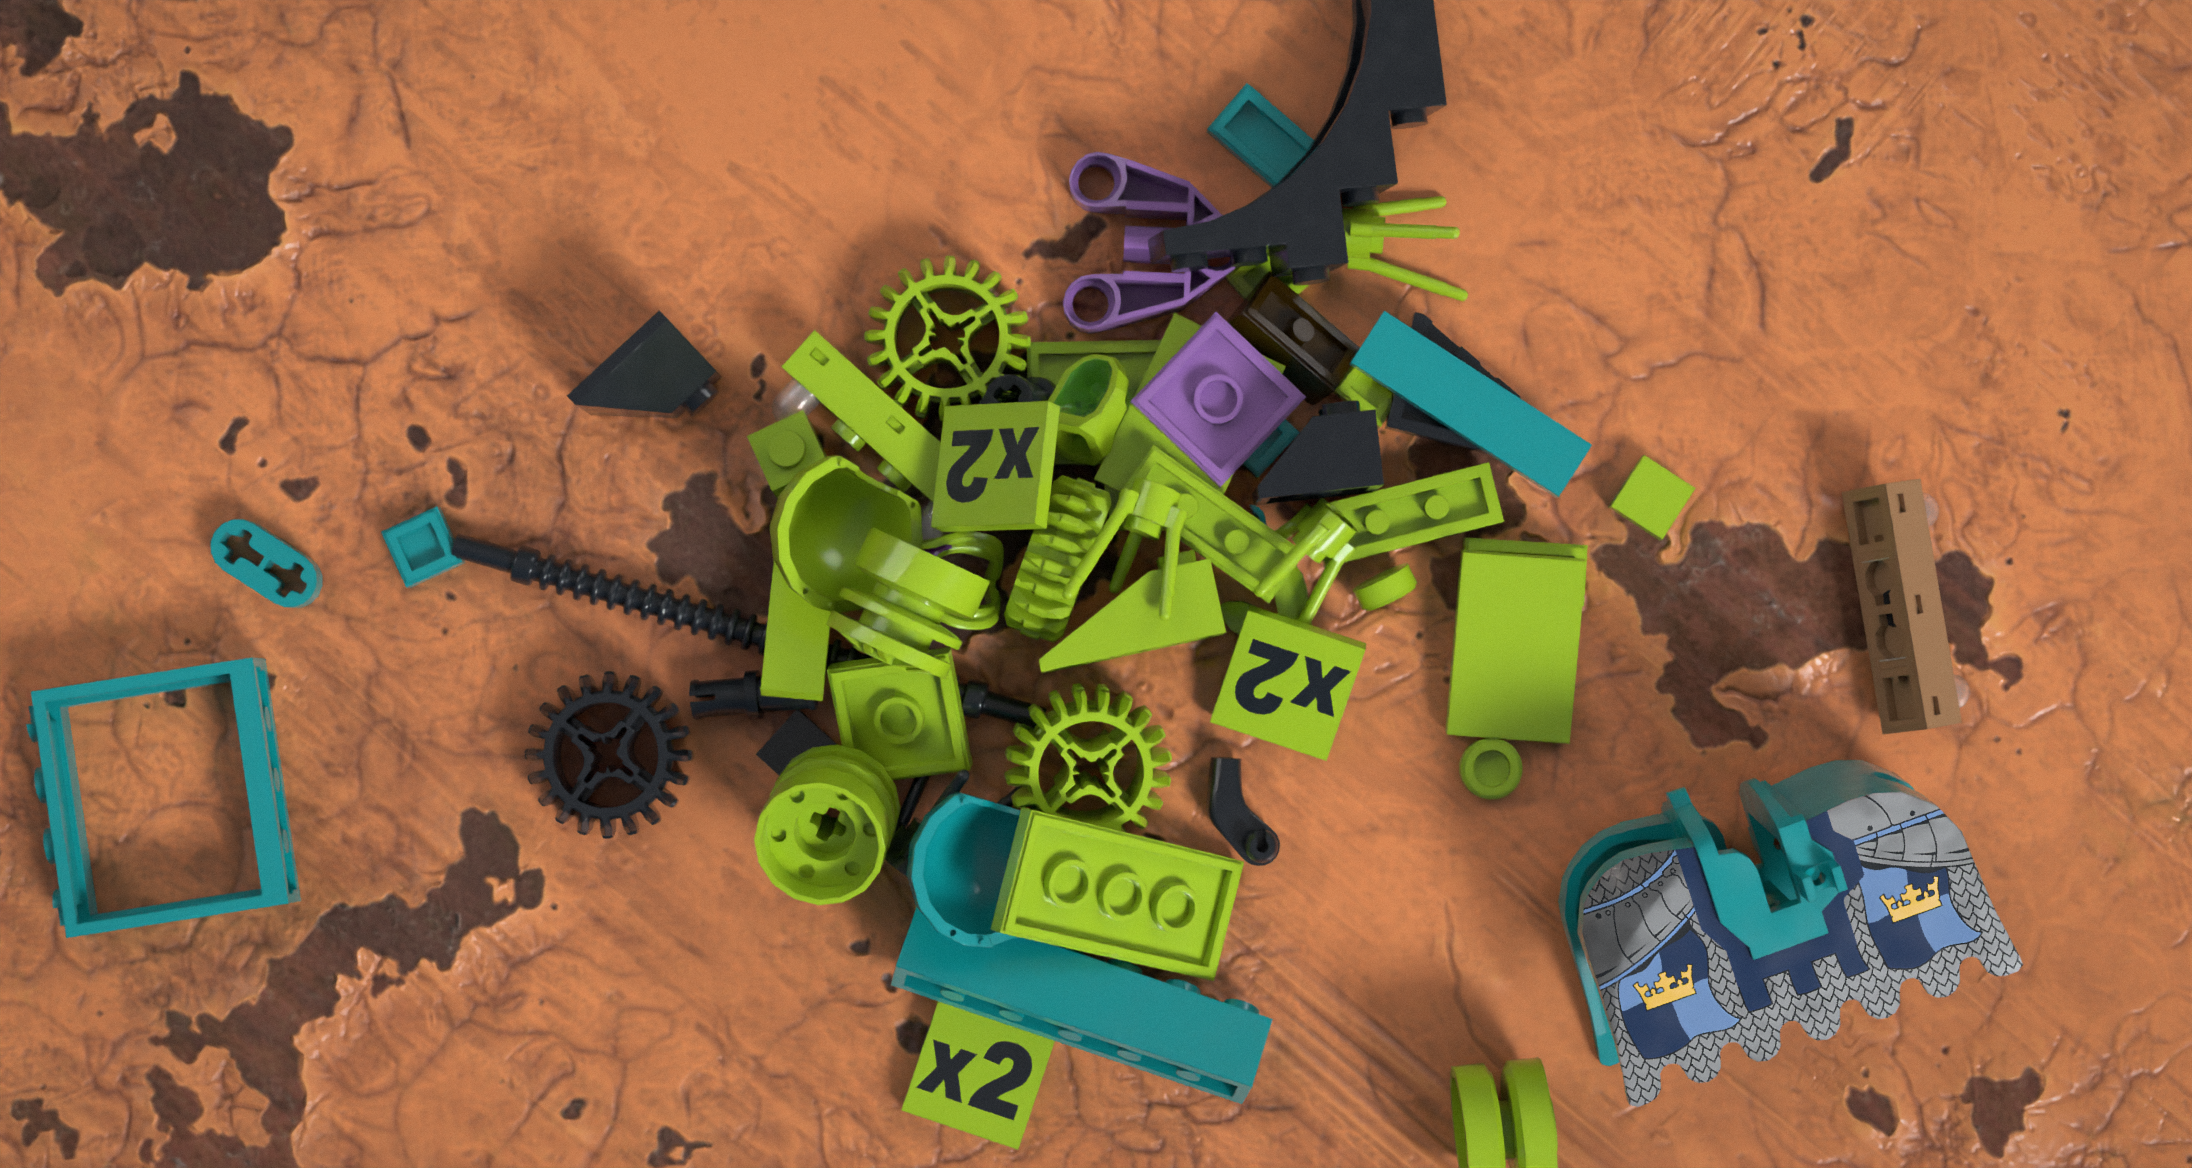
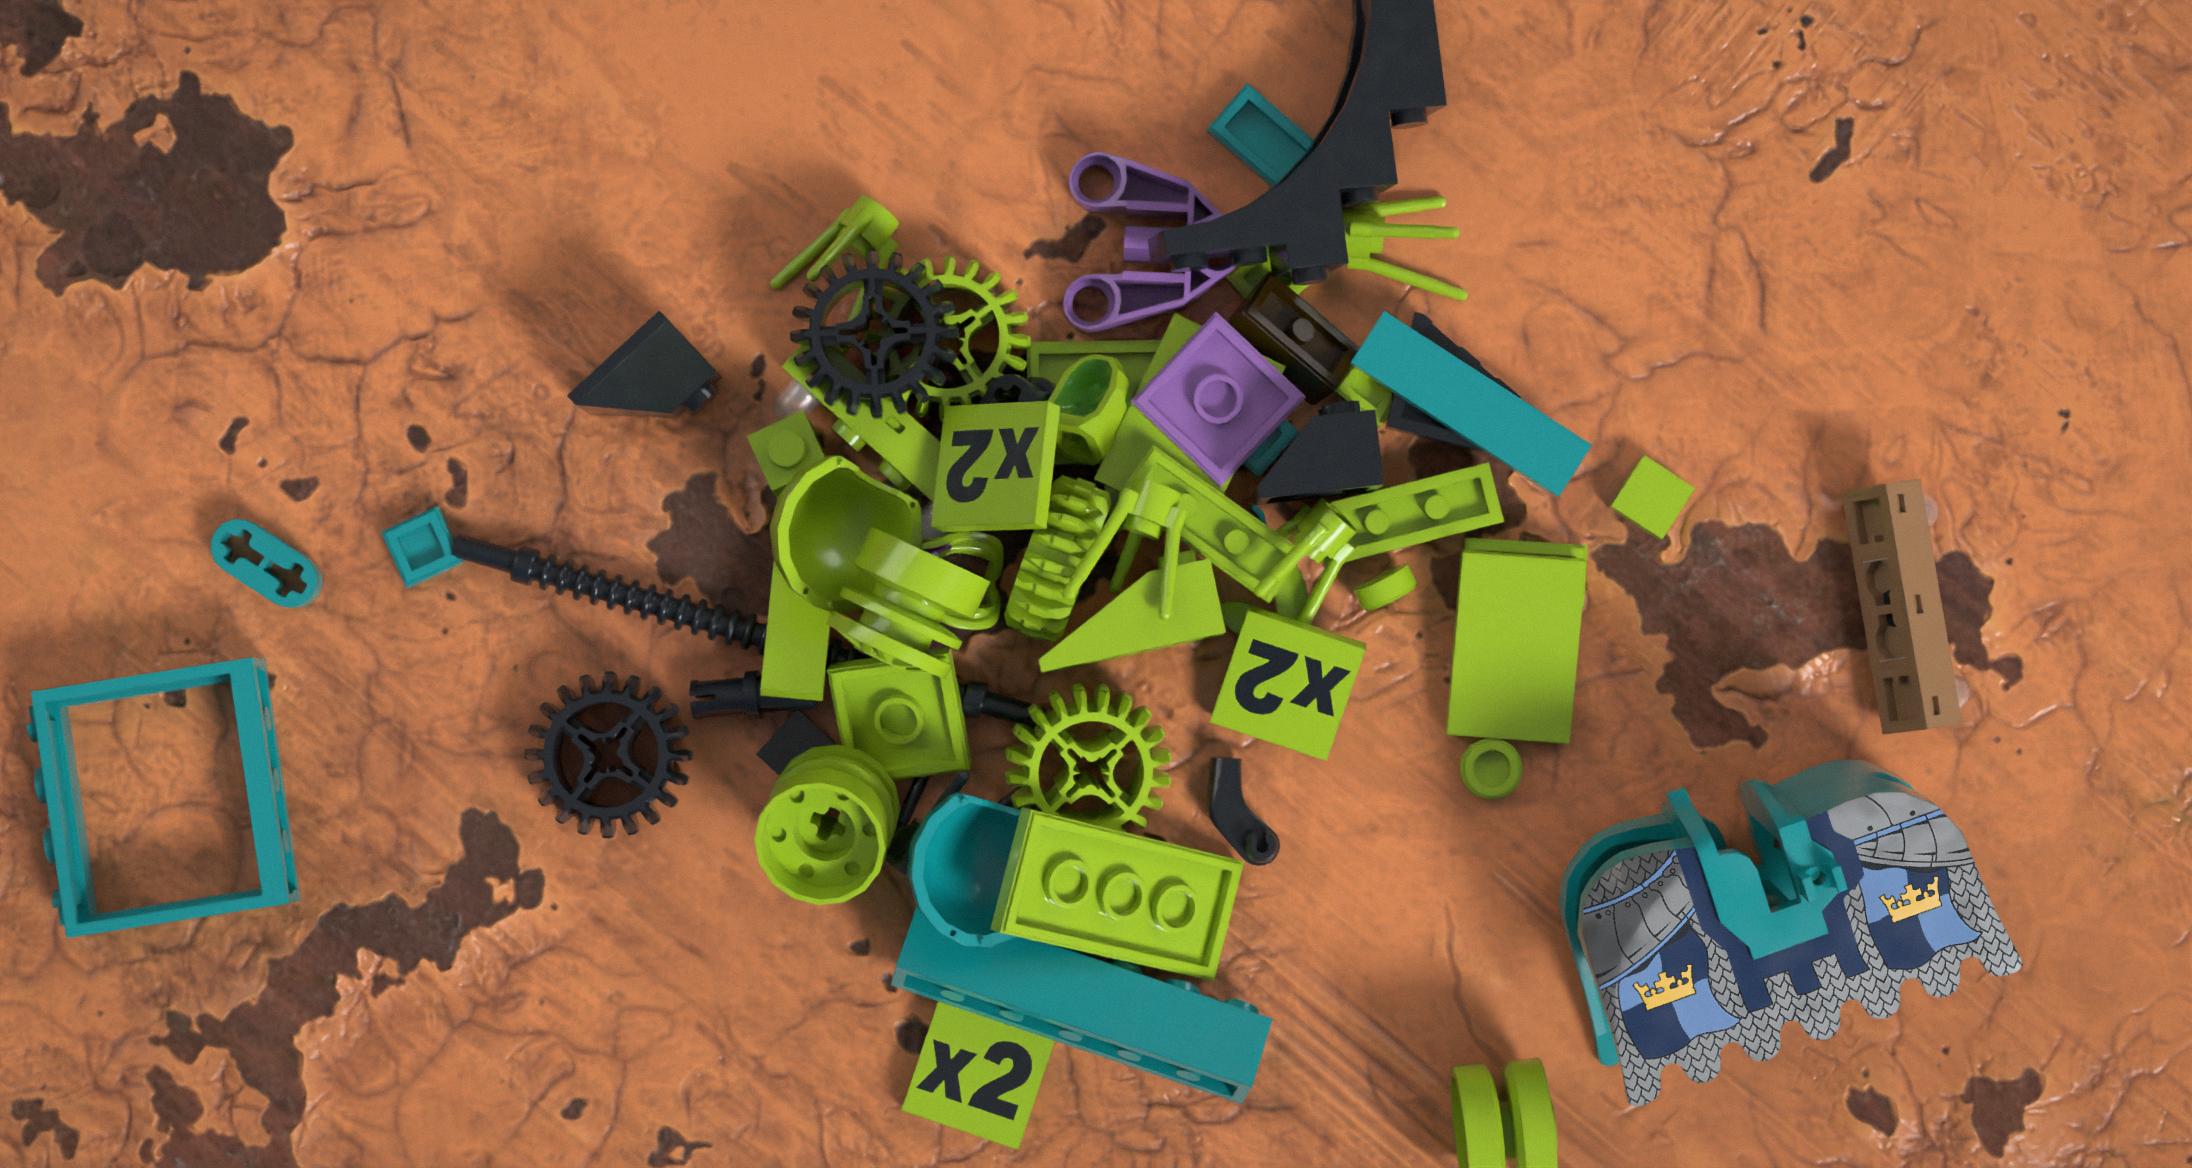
none -> lime plant [770,195,899,355]
none -> black gear [790,249,959,419]

